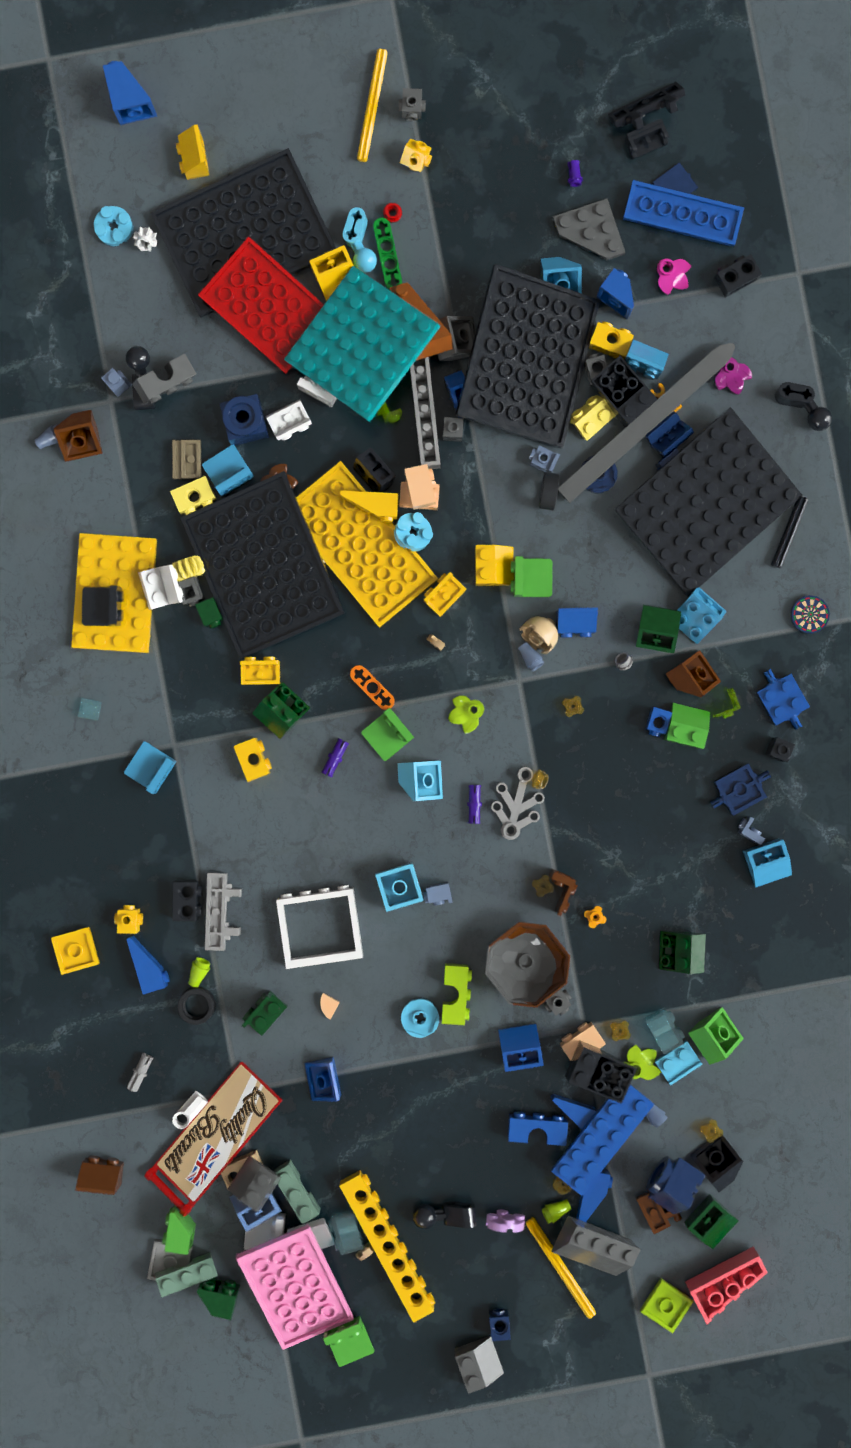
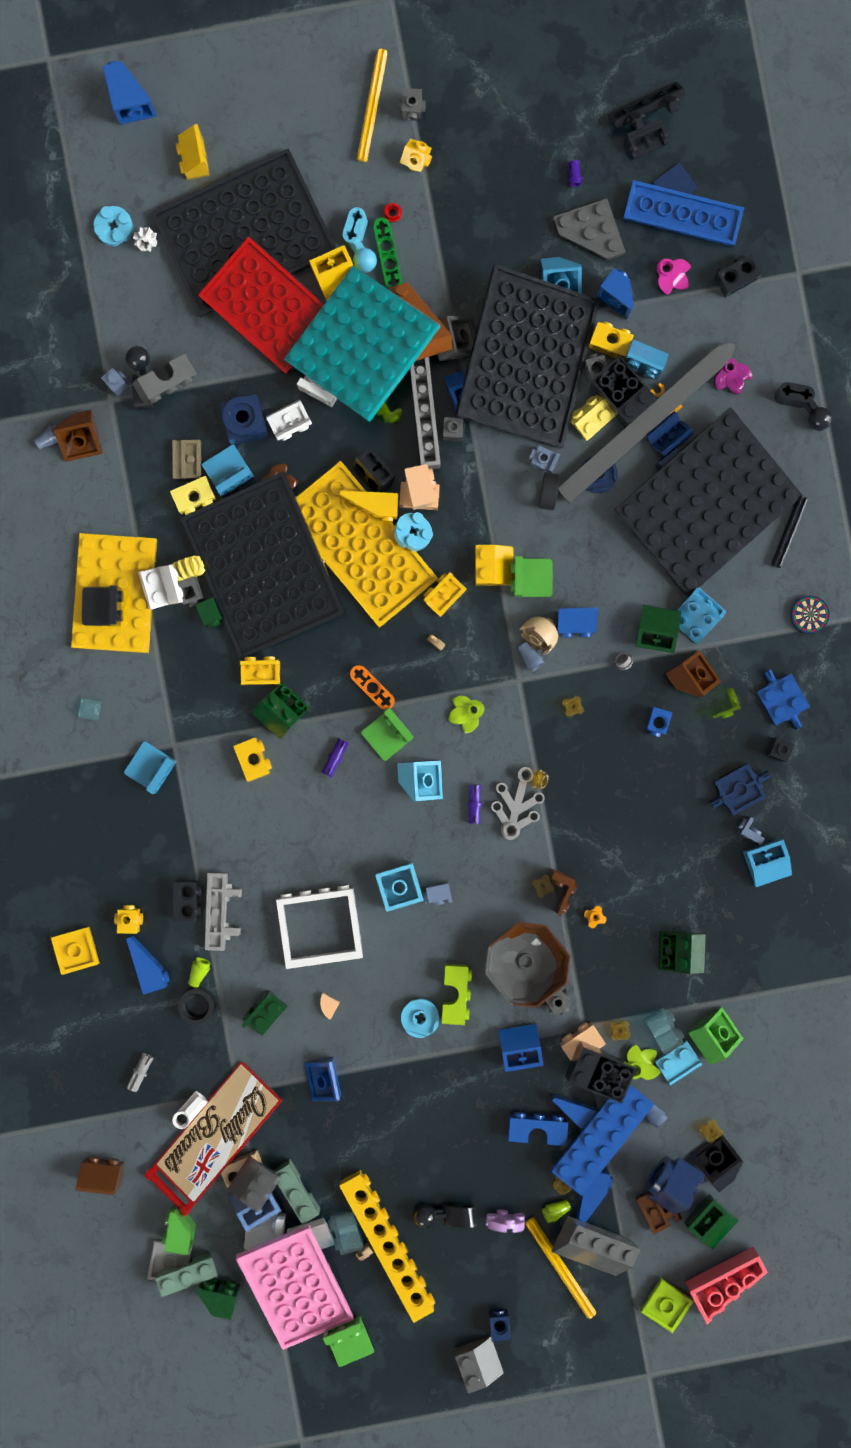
bright green slope [663,703,710,749] -> none

